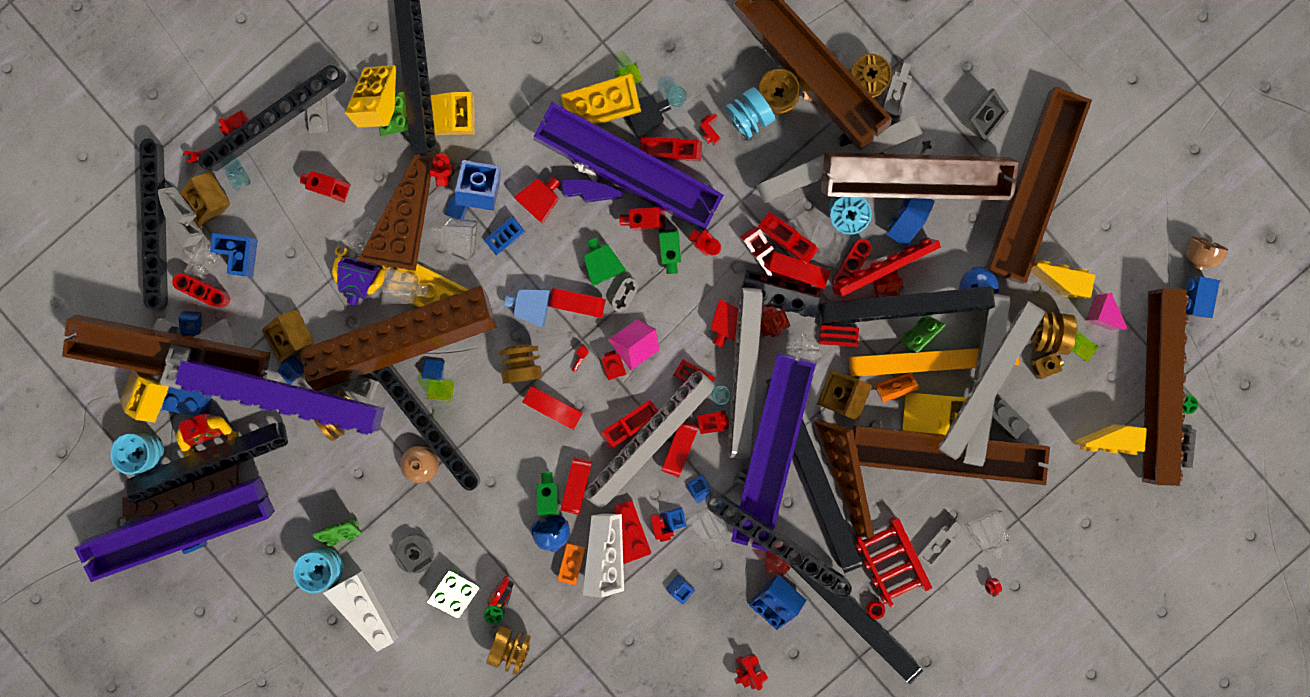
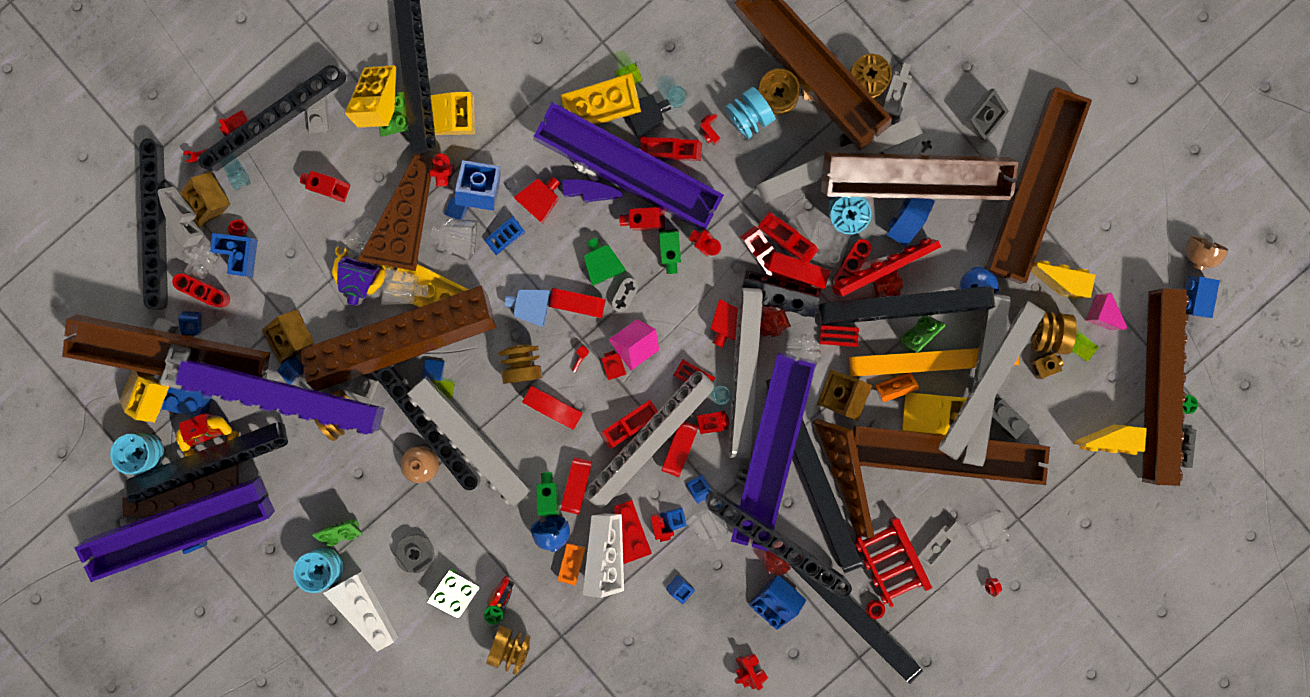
none -> red plate [228,220,248,237]
none -> light grey brick [408,376,531,507]

